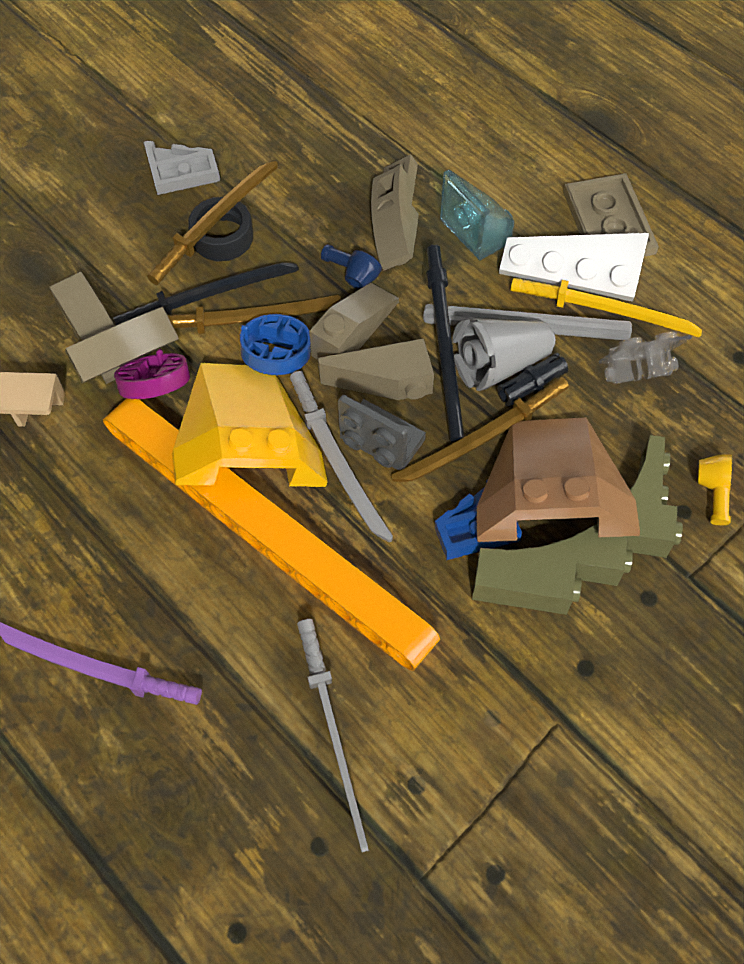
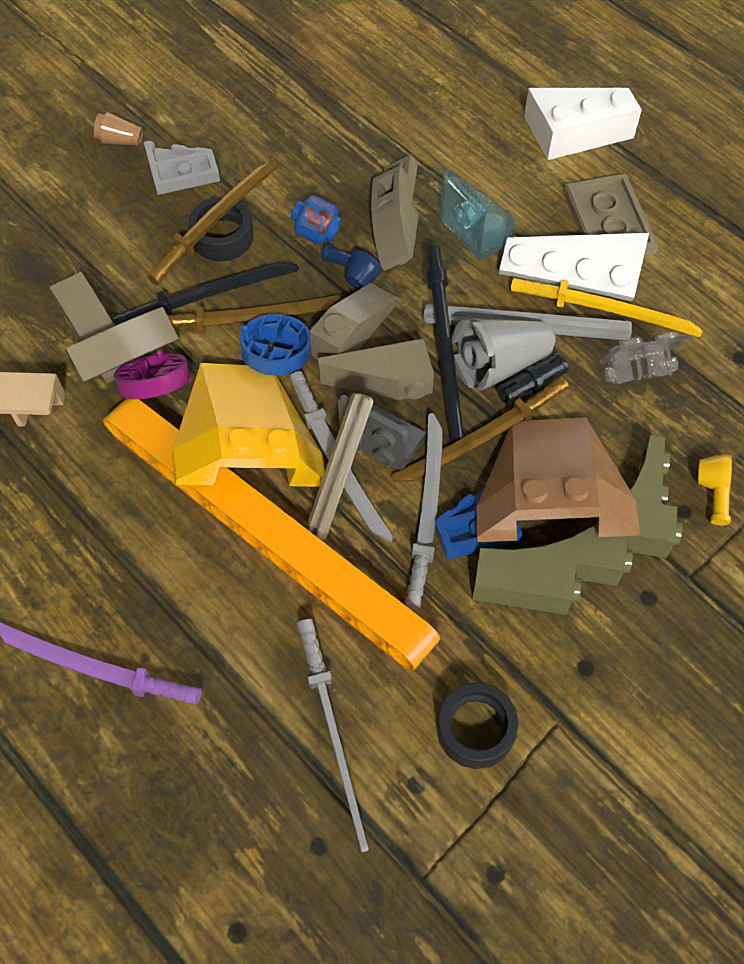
none -> medium nougat cone [94,112,143,146]
none -> blue head [290,195,342,245]
none -> axle [306,393,373,540]
none -> light grey sword [404,413,442,610]
none -> black tyre [436,682,519,769]
none -> white wedge [524,88,642,160]

